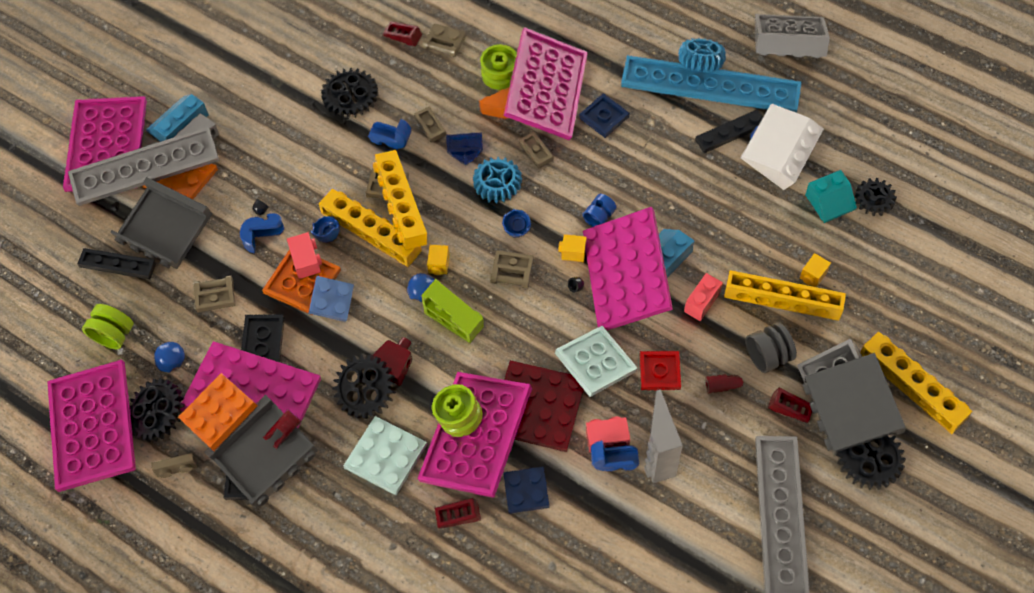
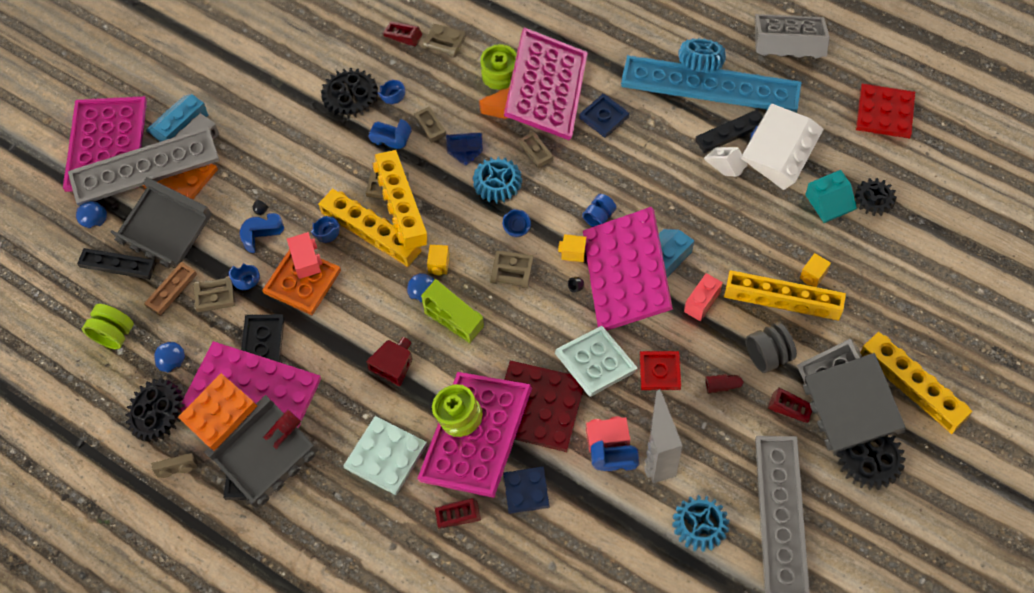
dark pink plate [47,360,136,492] -> none
medium blue plate [308,276,354,322] -> none
black gear [332,354,396,419] -> none
none -> blue hair [76,201,107,229]
none -> medium nougat plate [144,262,197,316]
none -> blue hair [229,263,260,290]
none -> blue hair [378,80,405,104]
none -> dark azure gear [672,495,730,552]
none -> white slope [704,147,748,177]
none -> red plate [856,84,915,139]

